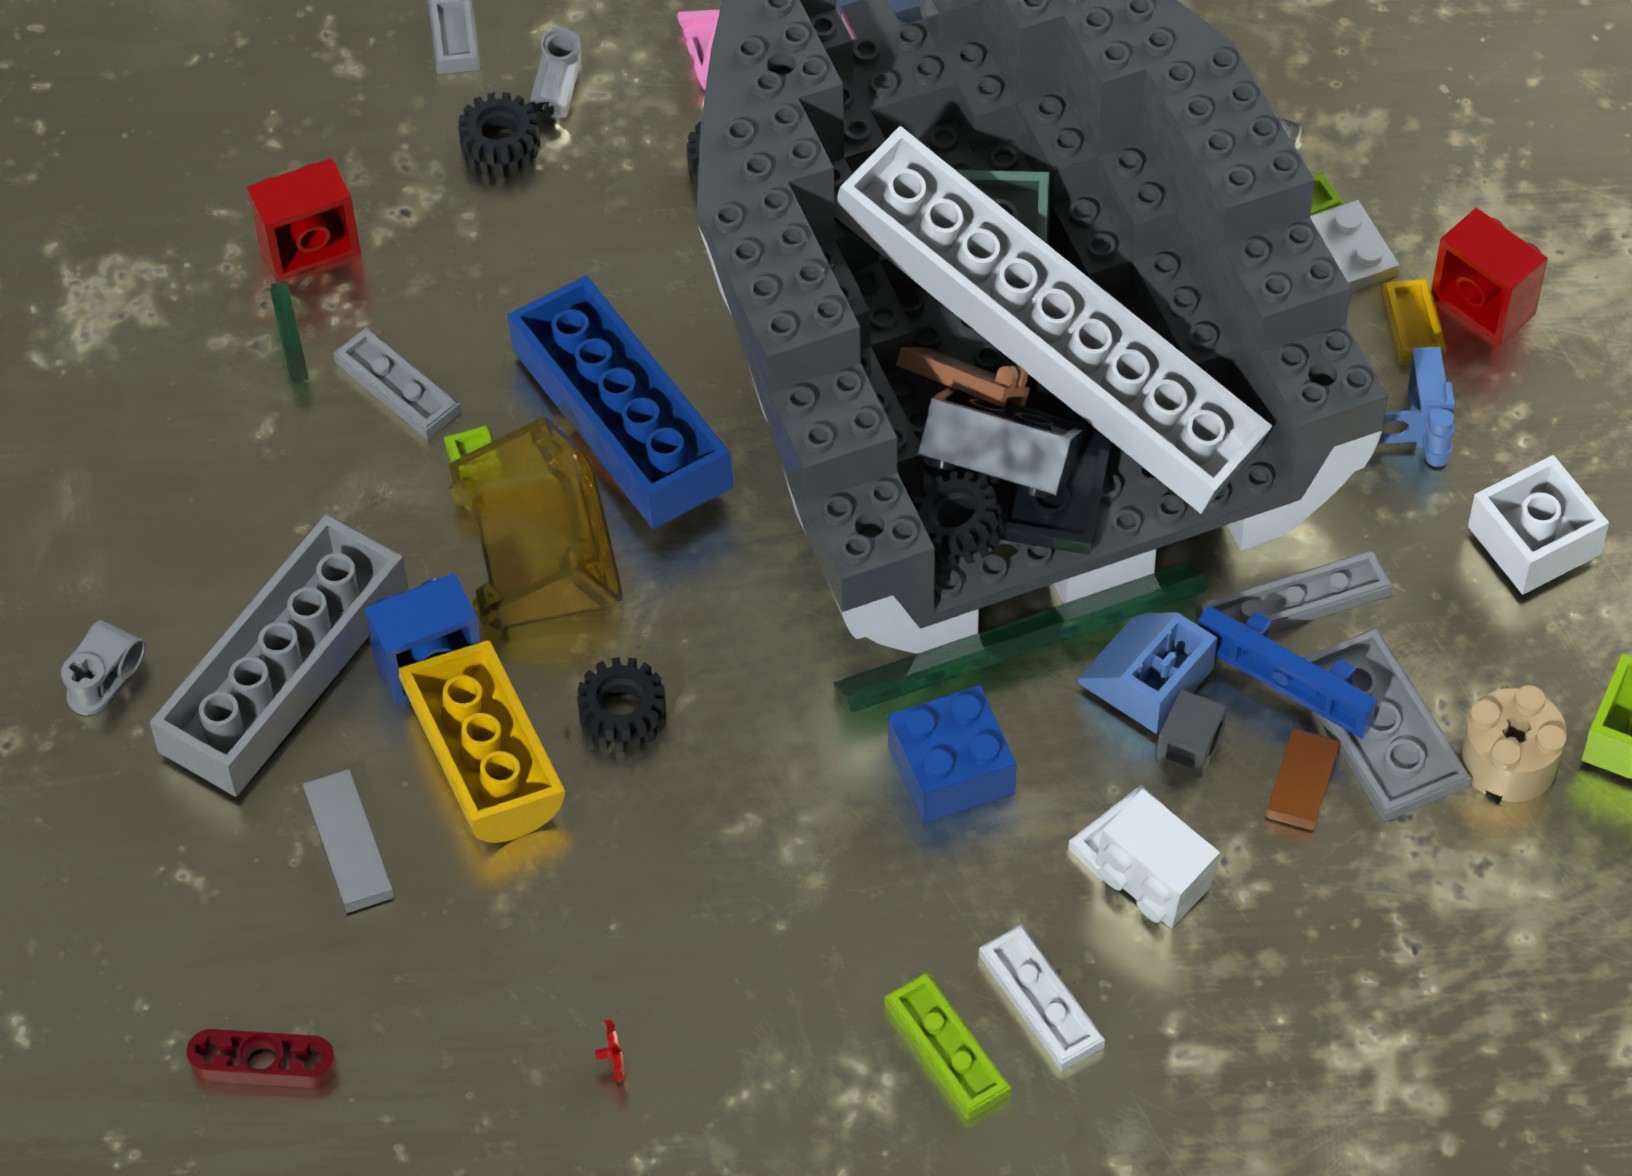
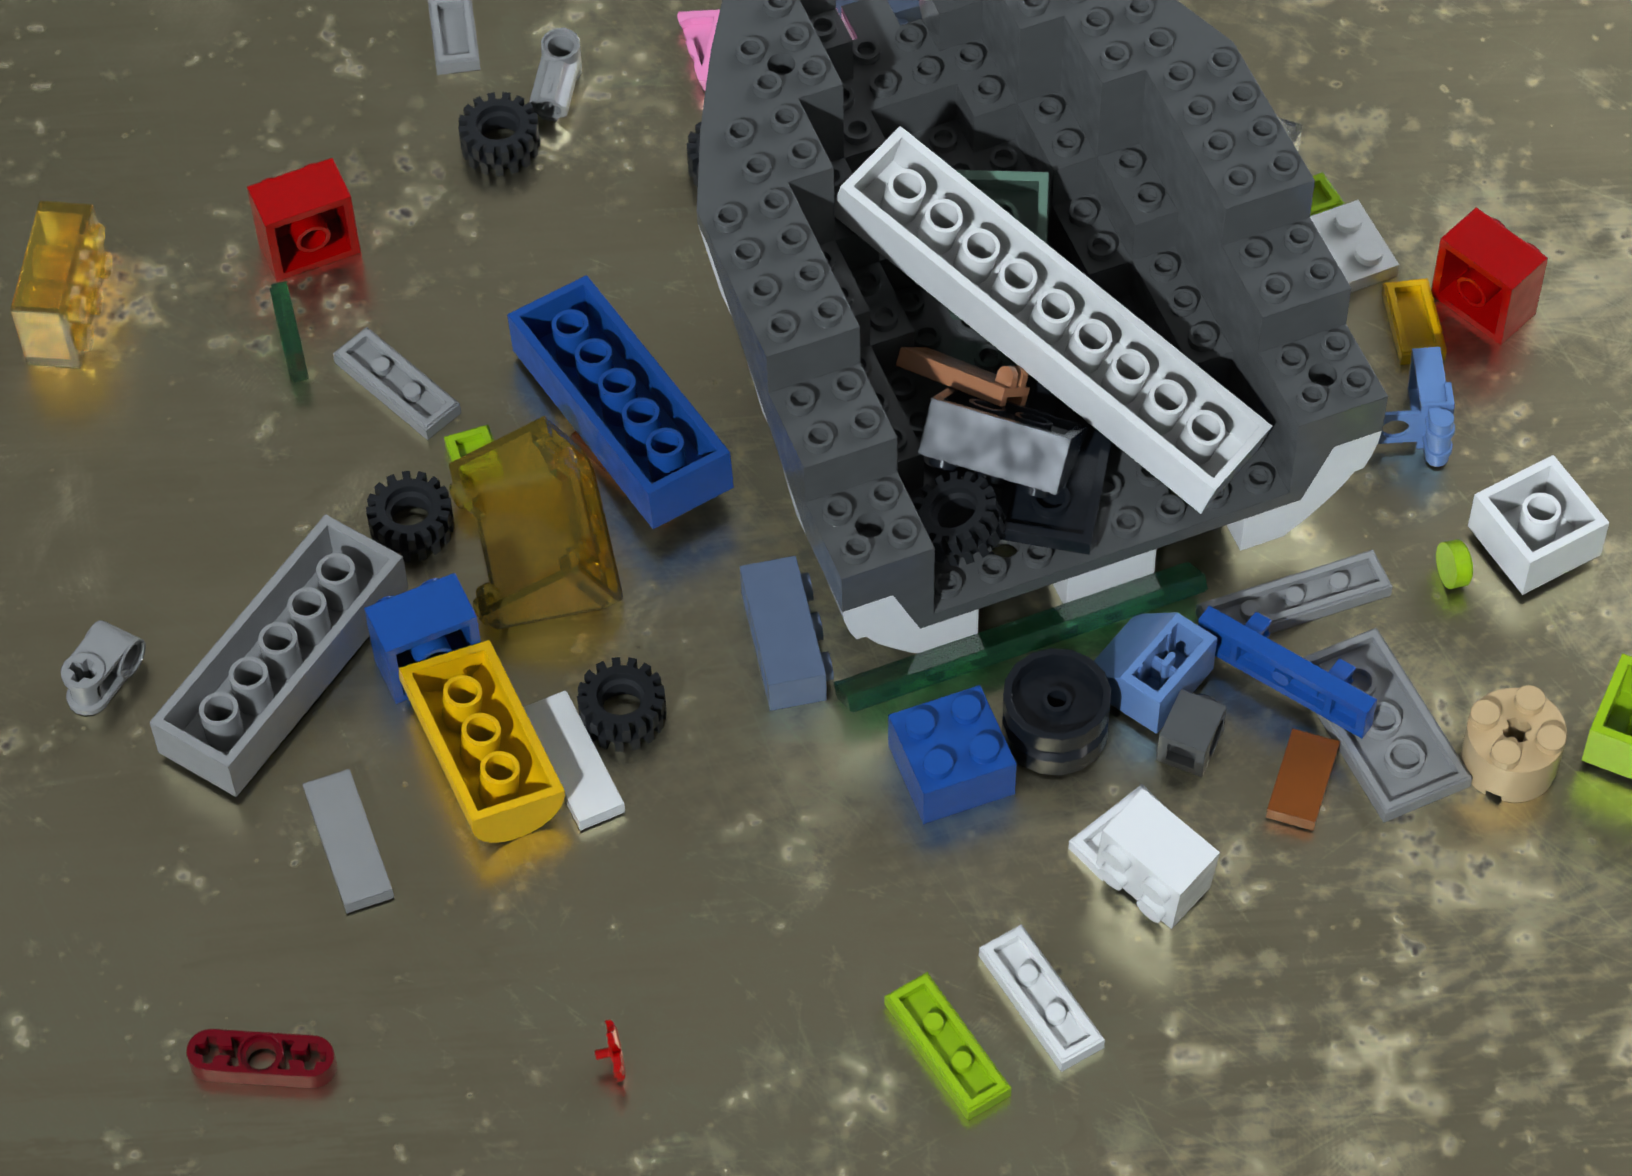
none -> clear yellow brick [10,201,112,369]
none -> black tyre [366,471,455,562]
none -> white tile [523,690,625,831]
none -> sand blue brick [739,556,834,711]
none -> black wheel [1002,648,1111,776]
none -> lime tile [1436,539,1473,589]

